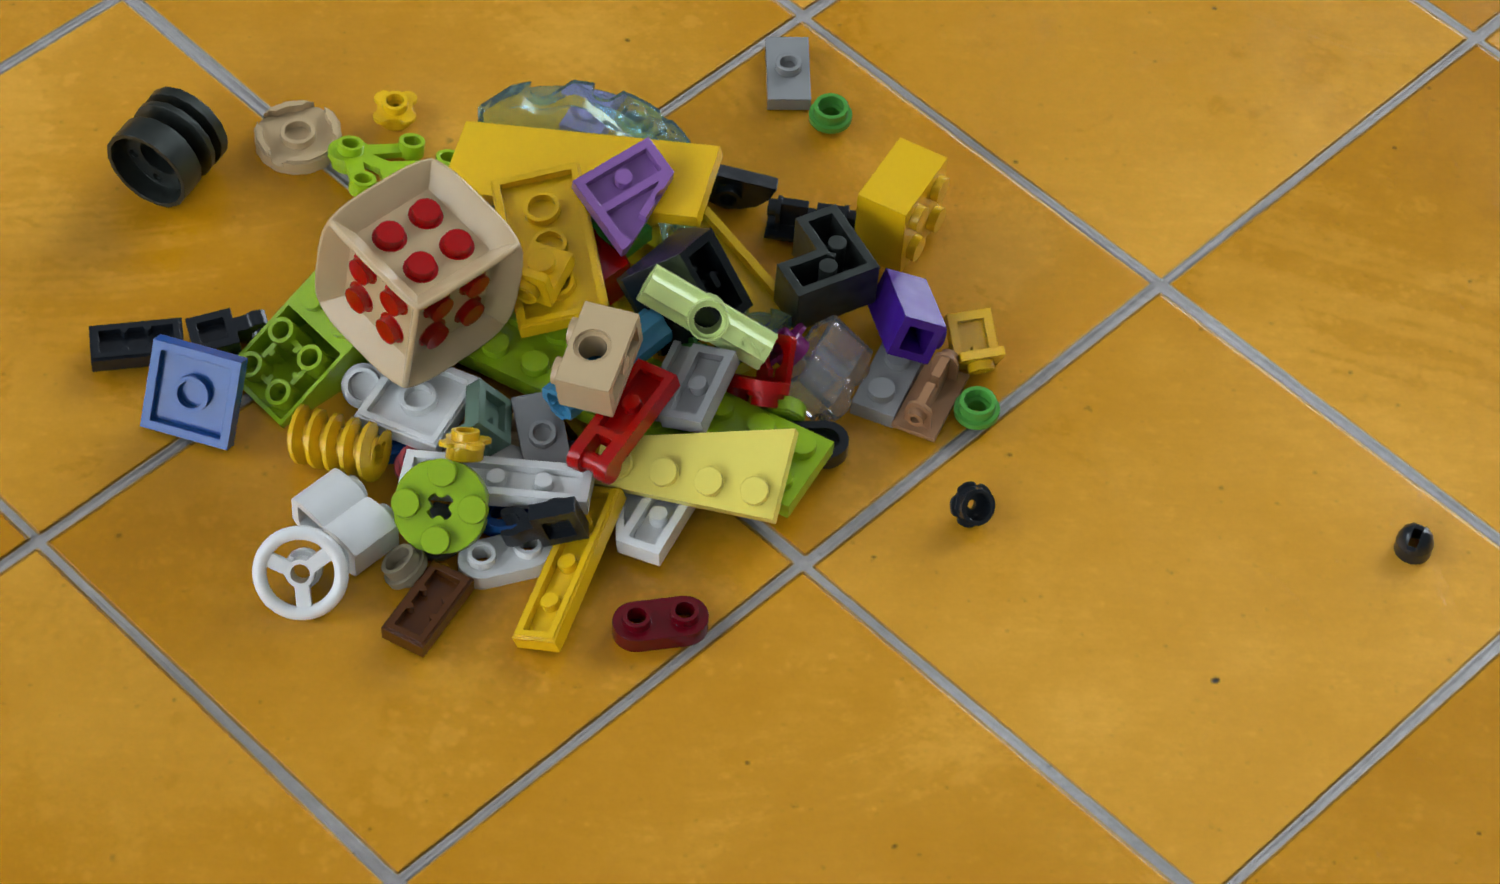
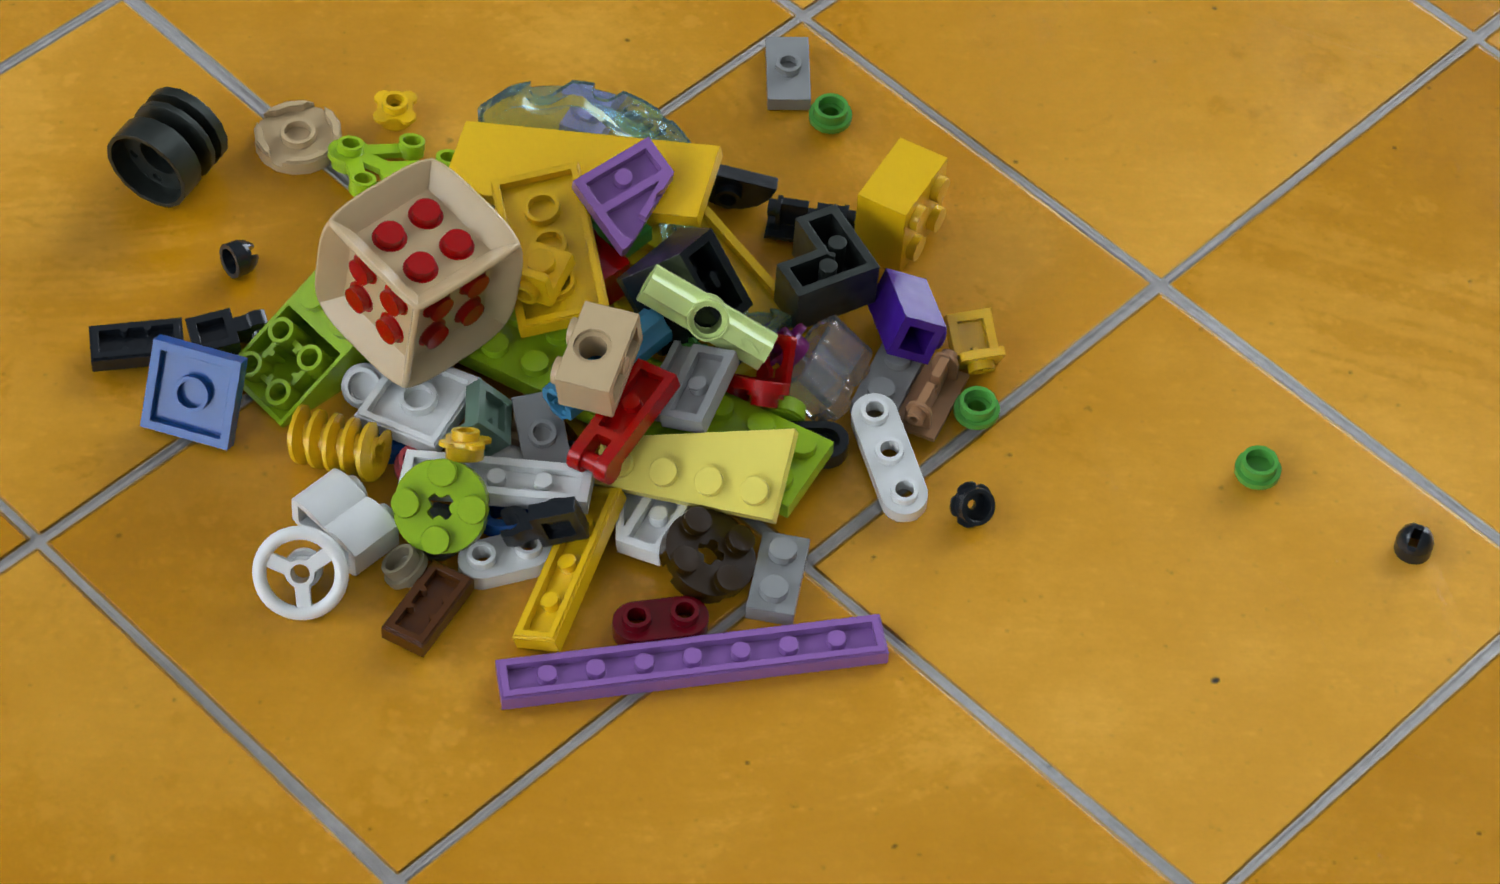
none -> black hinge [219,240,259,279]
none -> medium lavender tile [495,614,889,710]
none -> dark brown plate [659,506,756,604]
none -> light grey plate [745,531,810,625]
none -> white plate [851,393,928,522]
none -> bright green plate [1234,445,1282,490]

